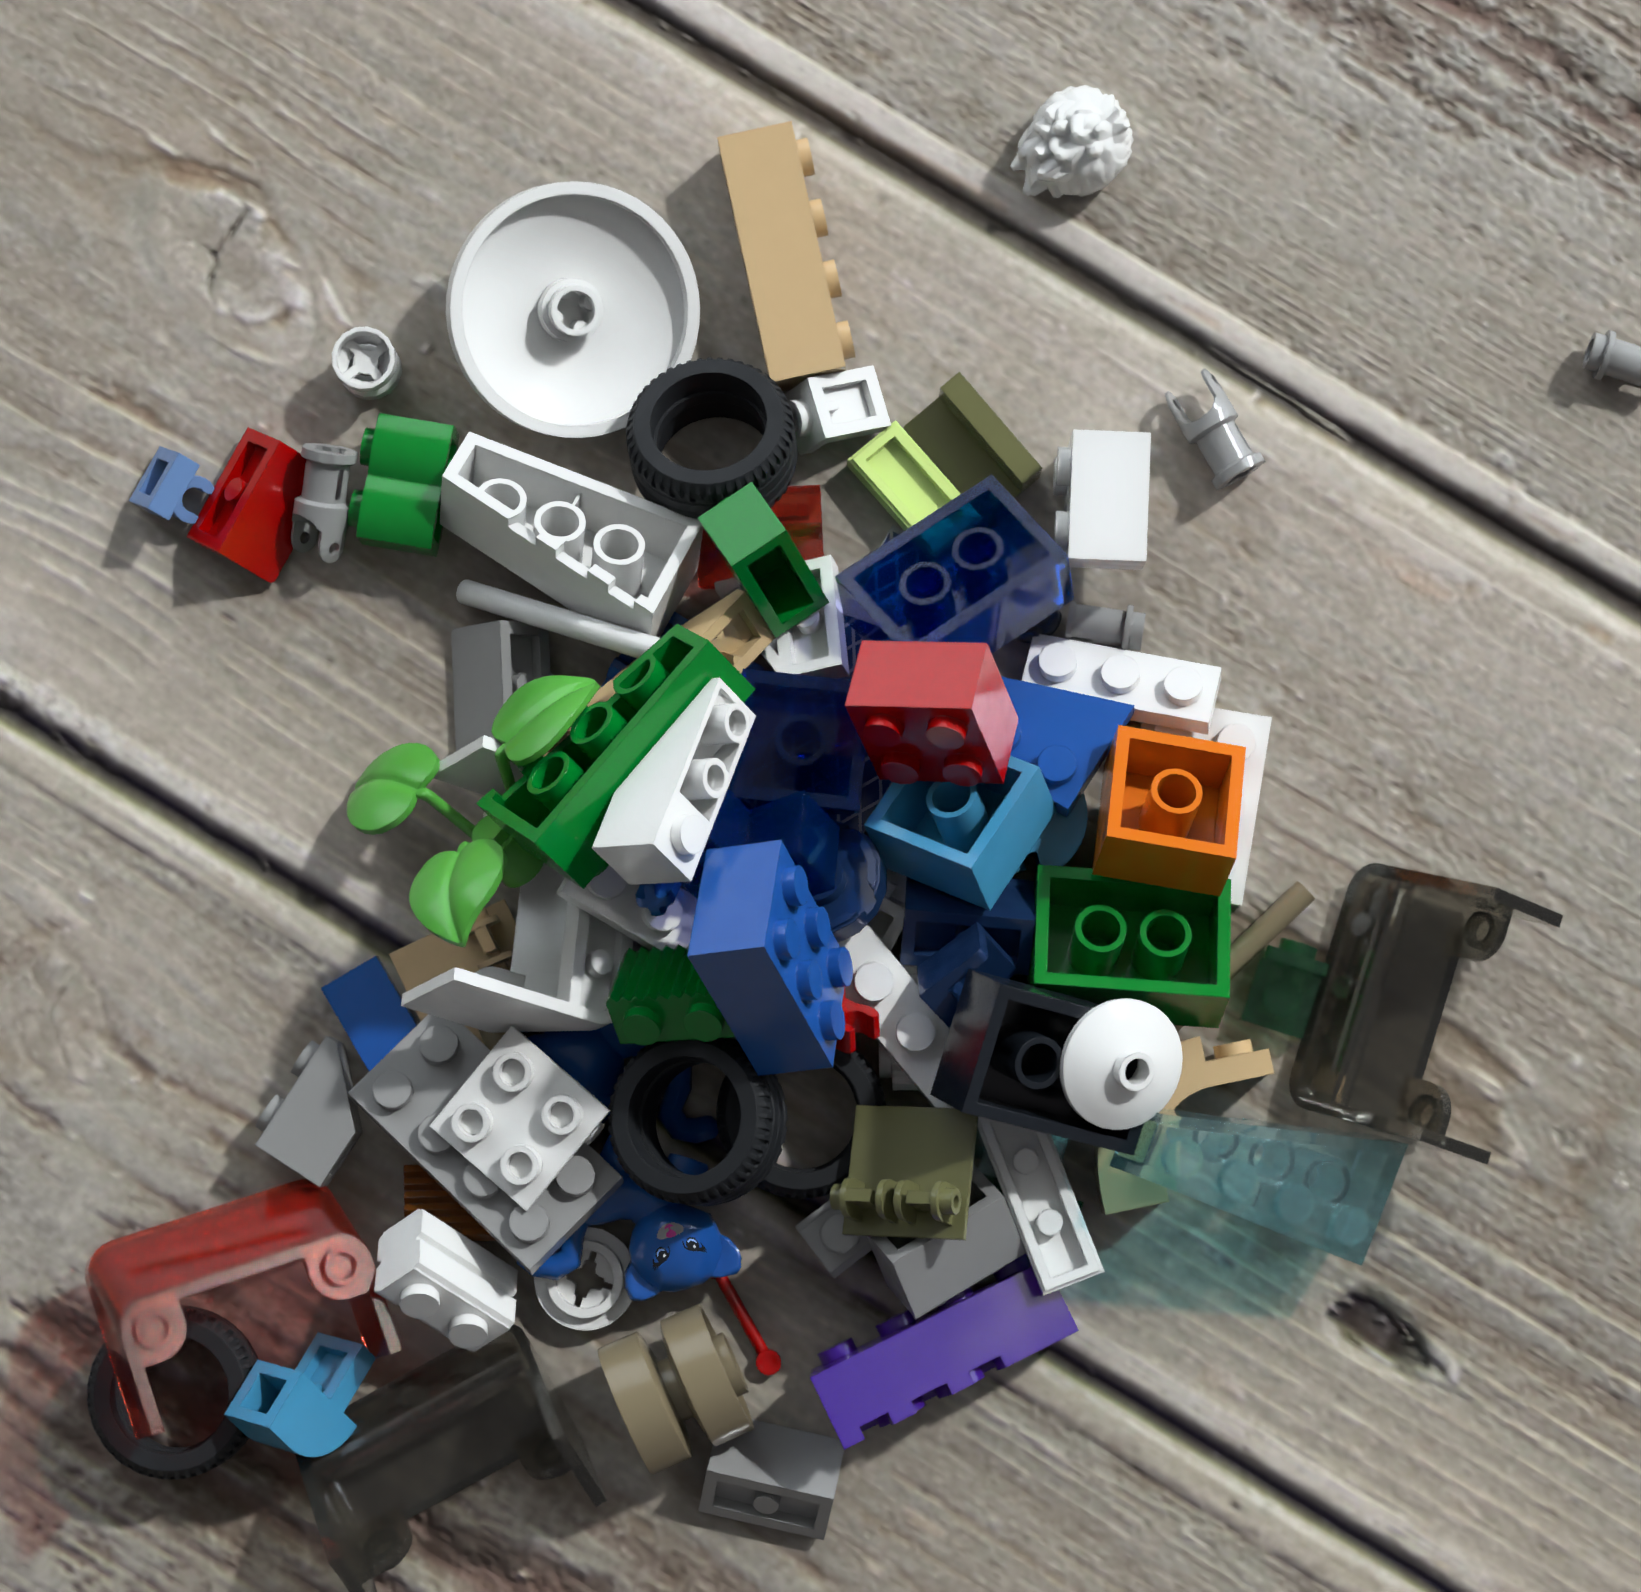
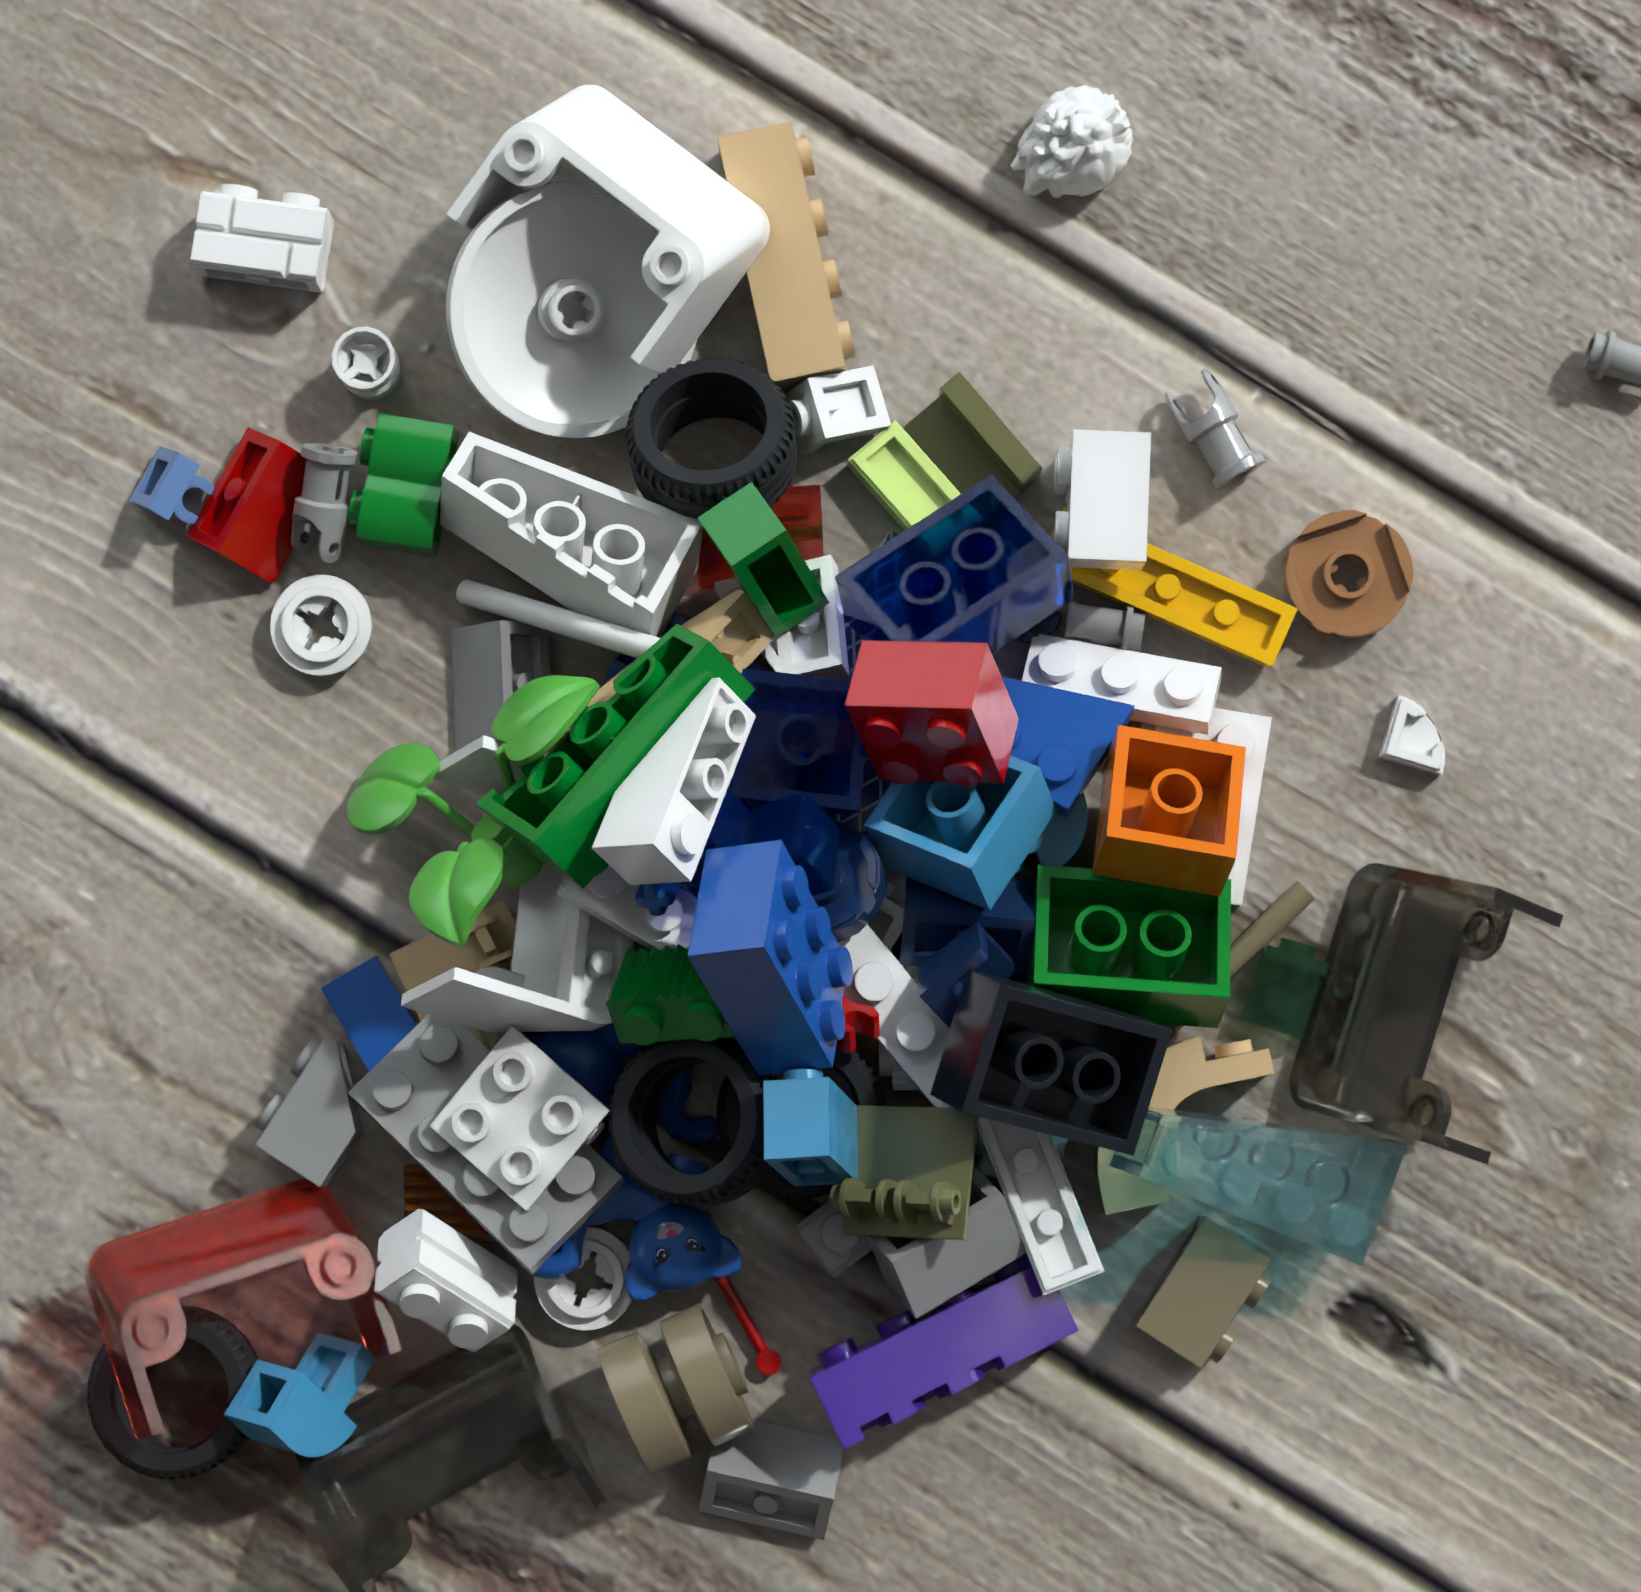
white dish [1060,998,1183,1130] -> none
none -> white brick [190,184,334,293]
none -> white gear [270,575,373,677]
none -> white windscreen [446,85,770,374]
none -> dark azure brick [763,1069,858,1187]
none -> yellow plate [1037,507,1298,669]
none -> dark tan brick [1132,1215,1273,1369]
none -> medium nougat plate [1283,510,1413,639]
none -> white tile [1379,695,1445,776]

